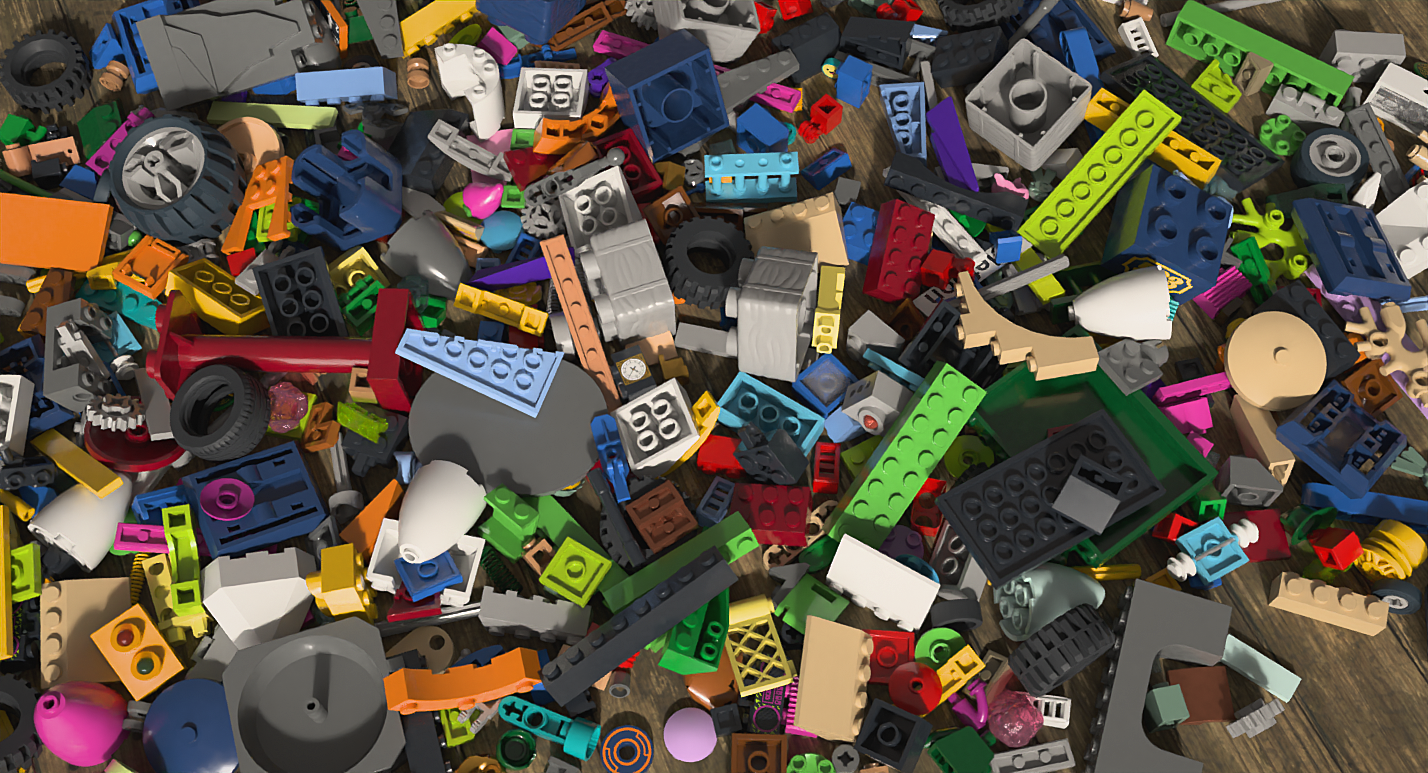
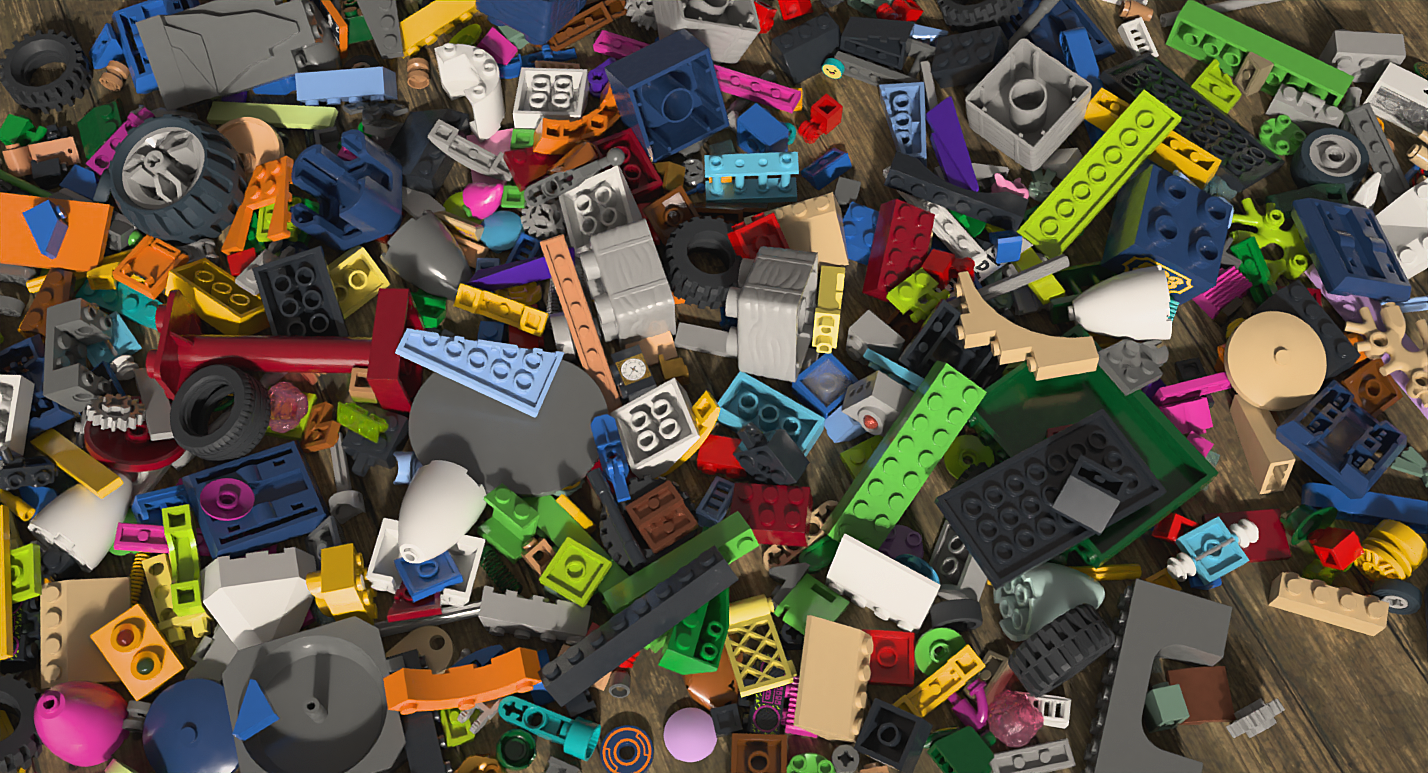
light grey hinge [56,319,110,379] -> none
green brick [338,274,385,336] -> none
orange slope [339,479,405,566] -> none
clear light blue brick [397,275,429,314] -> none
dark grey wing [716,48,799,115] -> none
red slope [813,442,841,494] -> none
blue brick [835,55,873,108] -> none
red dish [888,662,942,716] -> none
red piece [910,478,947,537] -> none
green brick [1188,482,1227,521] -> none
dark grey slope [1215,455,1283,509] -> none
light aqua tile [1219,634,1301,703] -> none
none -> blue slope [23,200,68,260]
none -> blue slope [232,679,280,741]
none -> yellow tile [555,494,596,535]
none -> red plate [727,212,790,259]
none -> lime plate [886,267,950,323]

